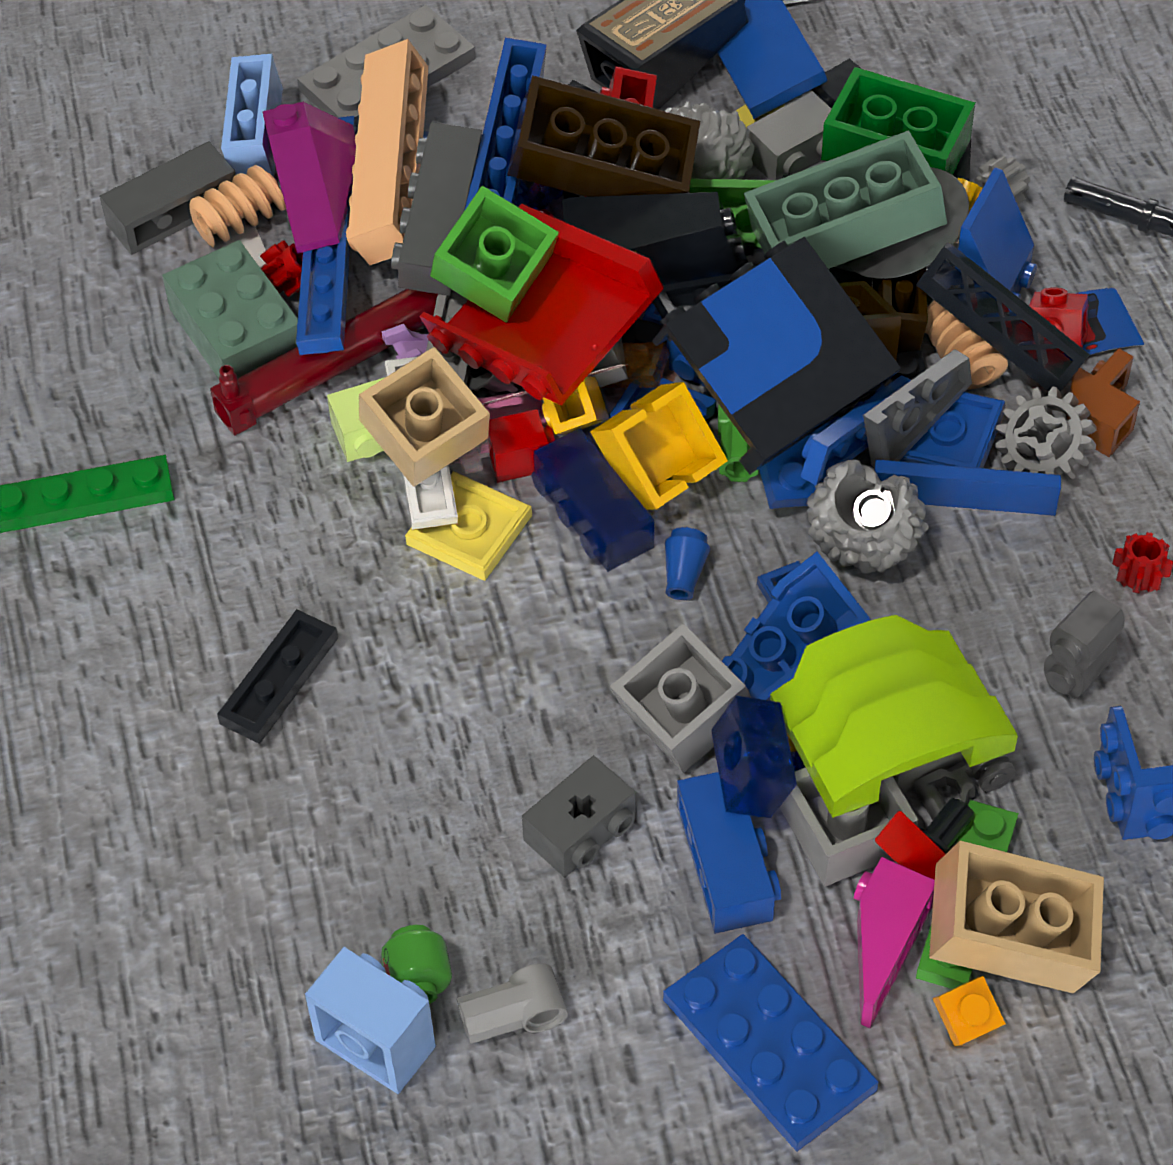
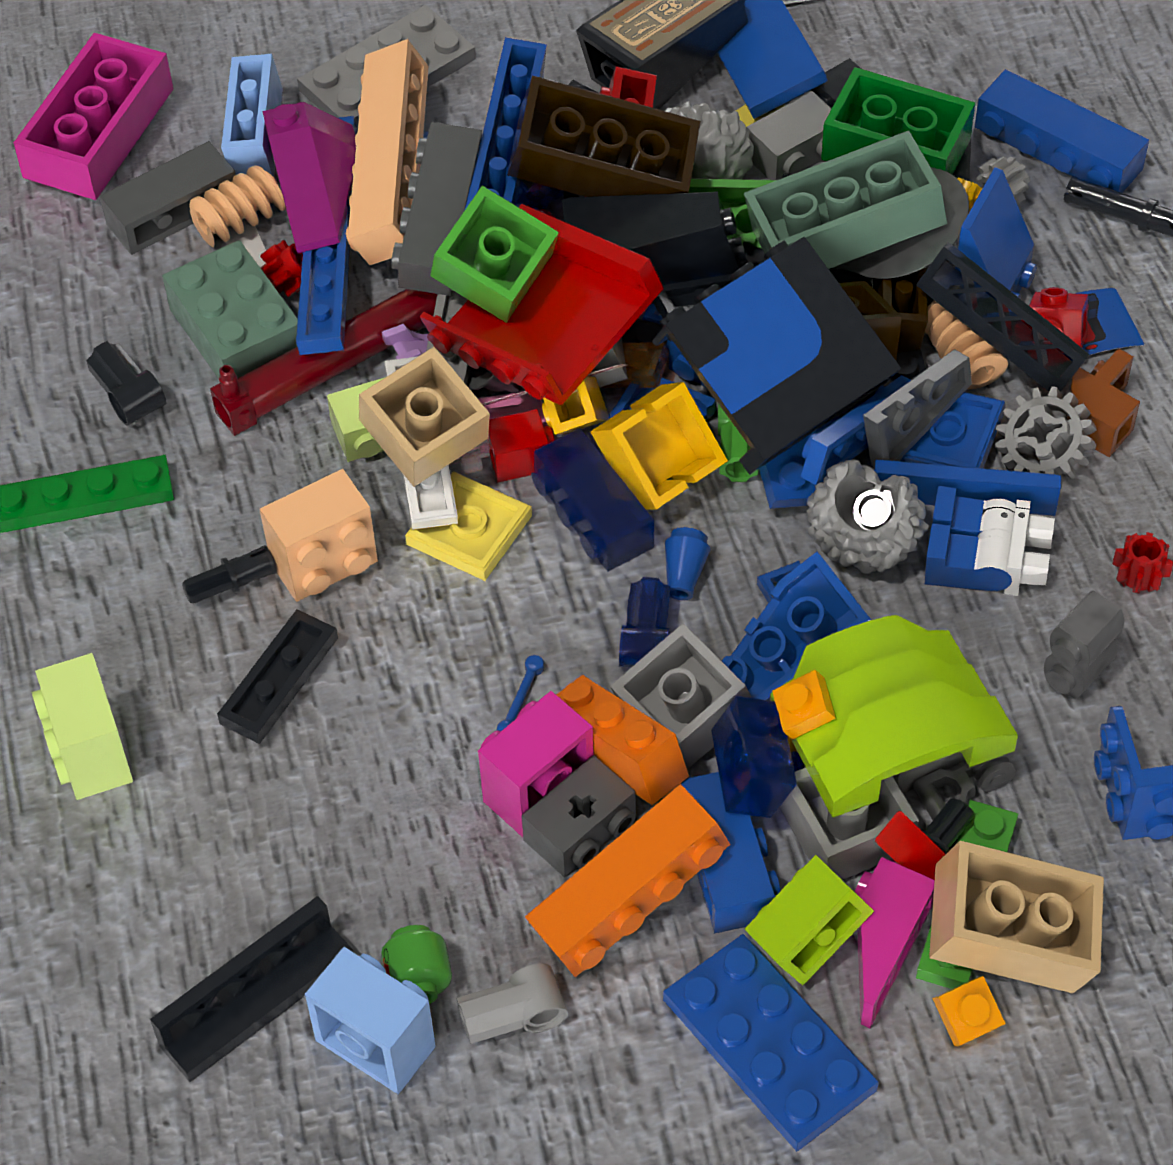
none -> dark pink brick [13,32,174,200]
none -> yellowish green brick [31,653,133,800]
none -> black piece [86,341,167,425]
none -> black fence [150,896,354,1082]
none -> black axle [182,545,277,603]
none -> light nougat brick [260,469,378,602]
none -> dark pink brick [478,691,594,837]
none -> blue hinge [496,655,544,731]
none -> orange brick [525,784,731,978]
none -> orange brick [556,675,689,806]
none -> clear blue piece [619,577,671,668]
none -> lime brick [745,855,874,986]
none -> light orange plate [772,670,836,740]
none -> hips [924,486,1055,596]
none -> blue brick [975,69,1149,193]

